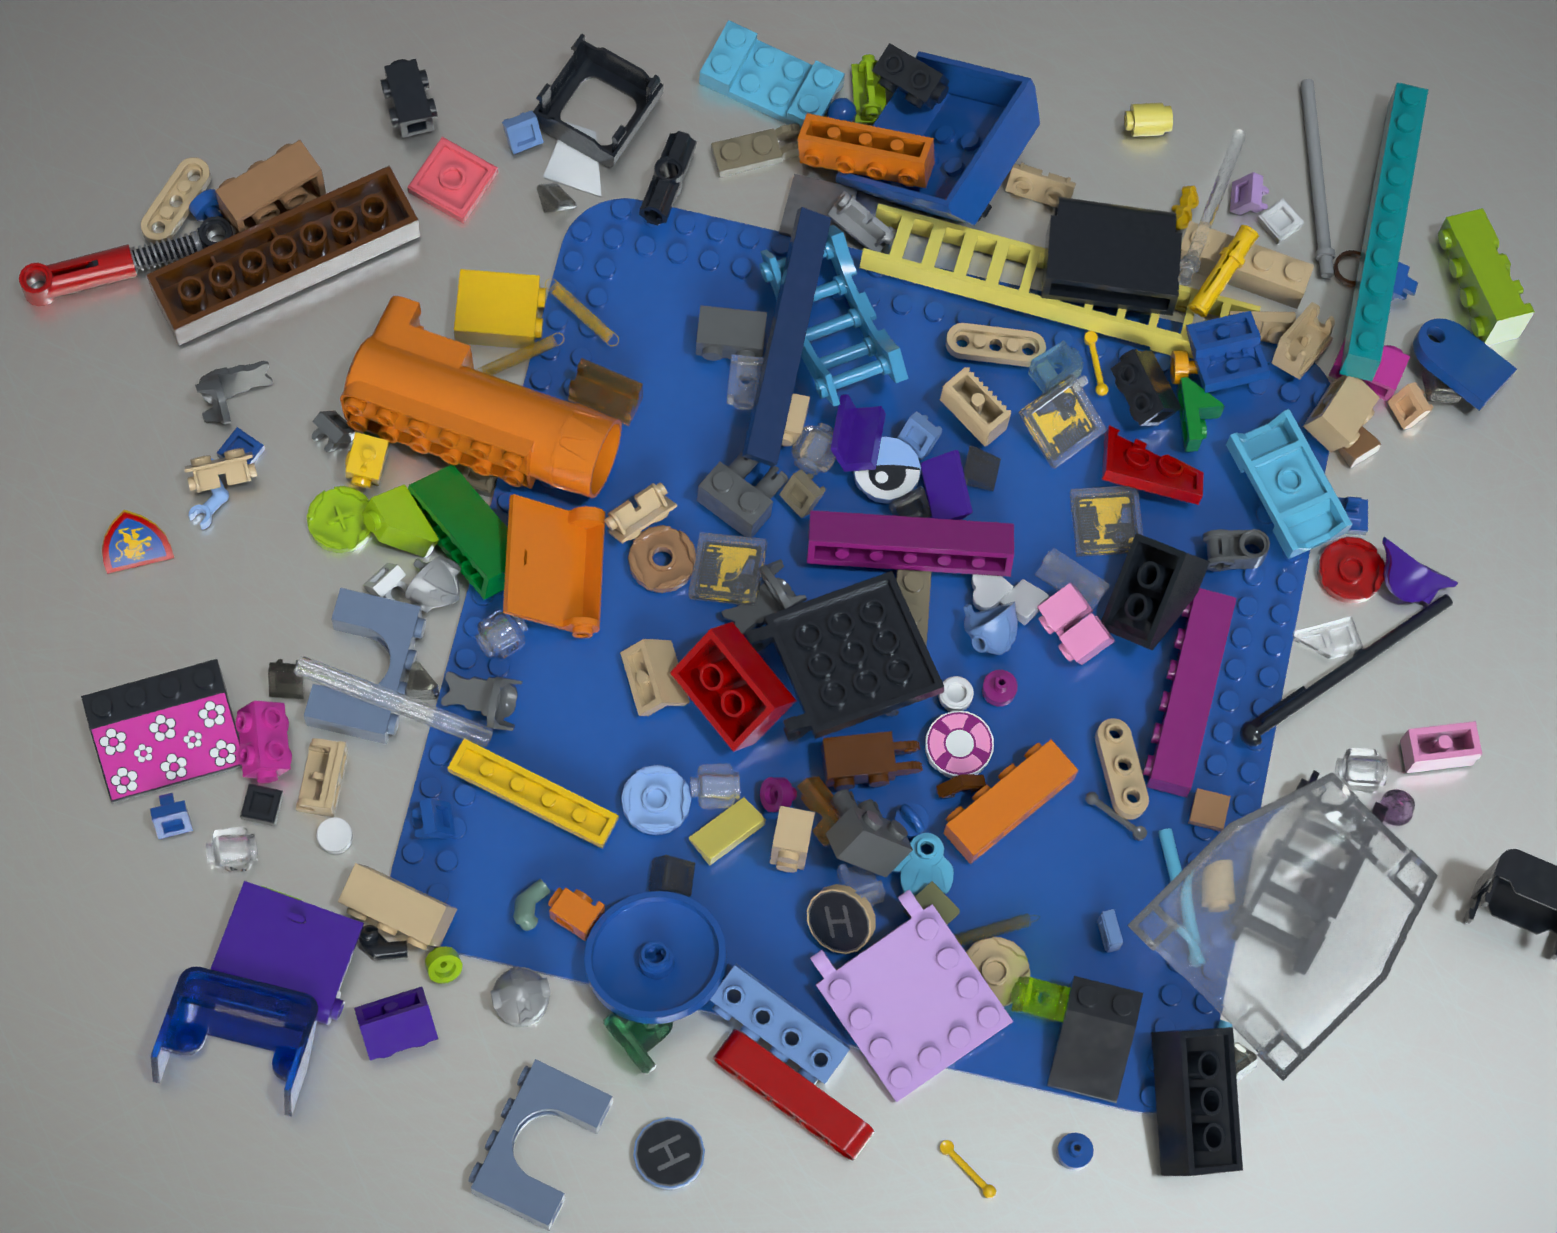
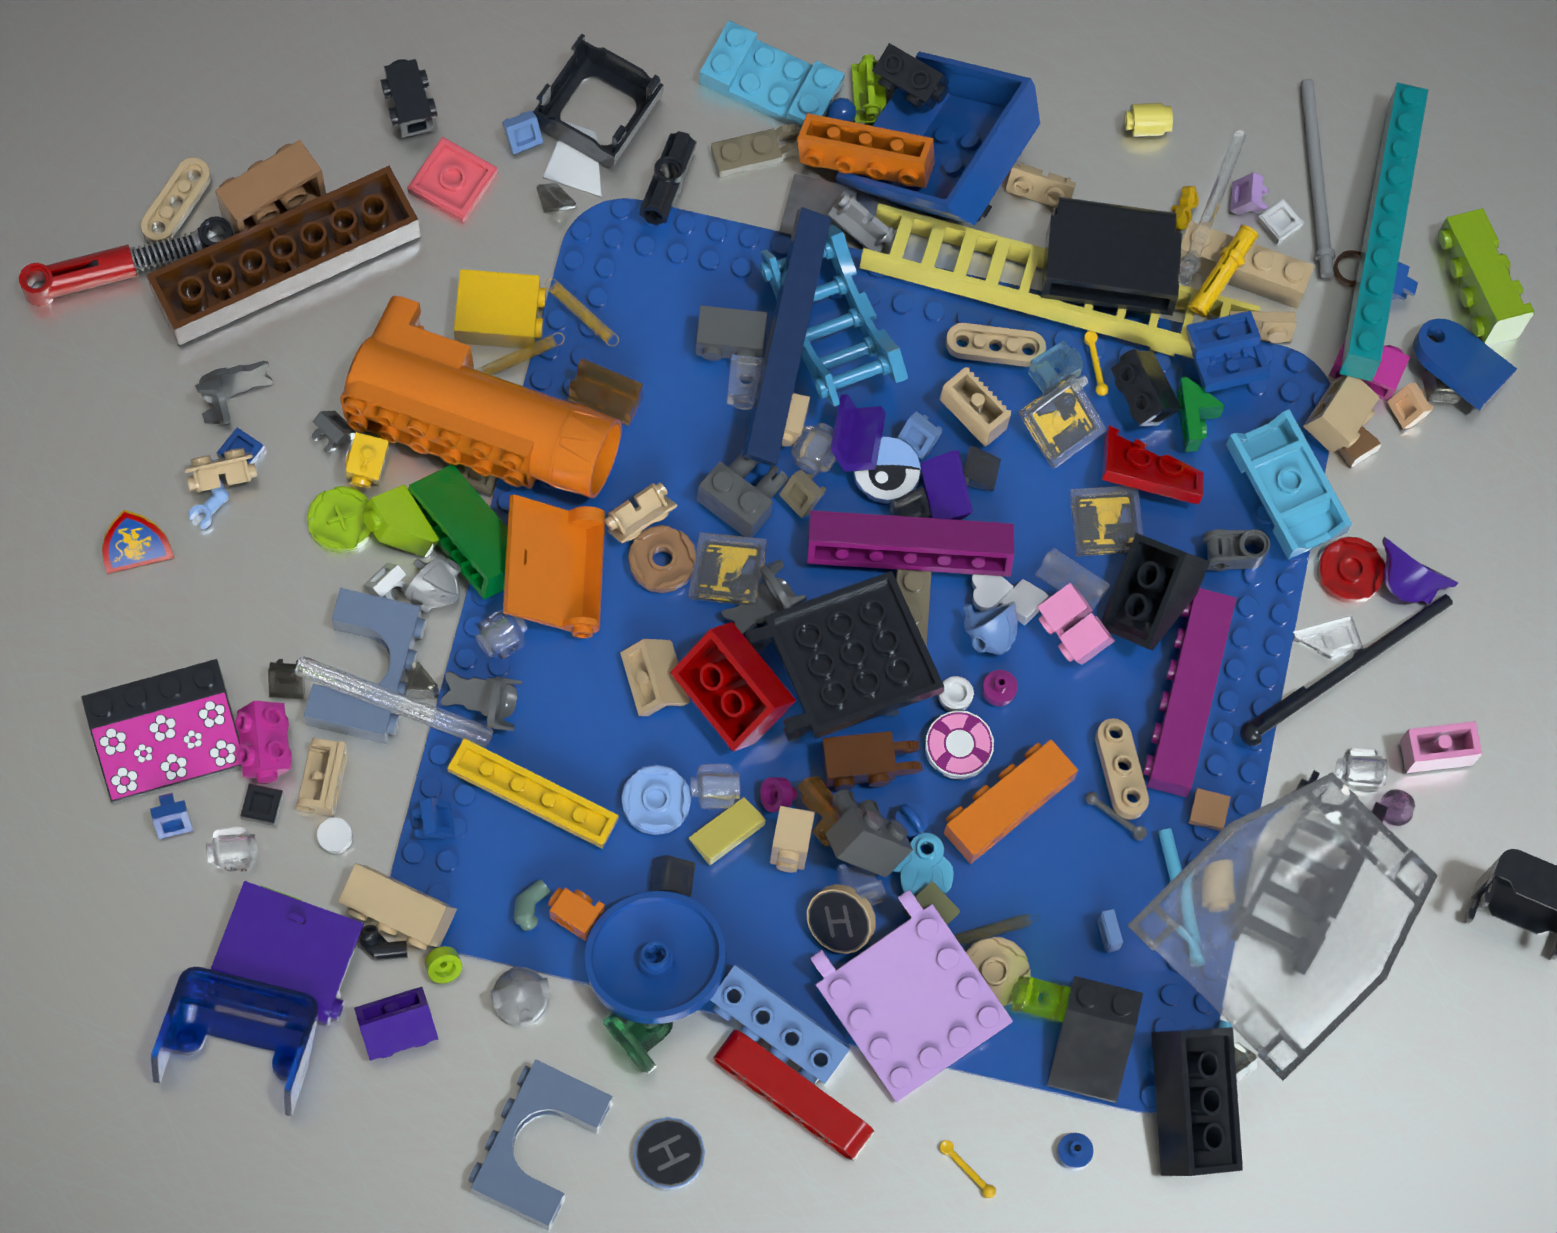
blue tile [189,189,223,221] -> none
reddish brown tile [936,774,986,798] -> none
light orange tile [1170,351,1198,384] -> none
tan hinge [1272,302,1335,380] -> none
blue tile [1338,497,1368,535] -> none

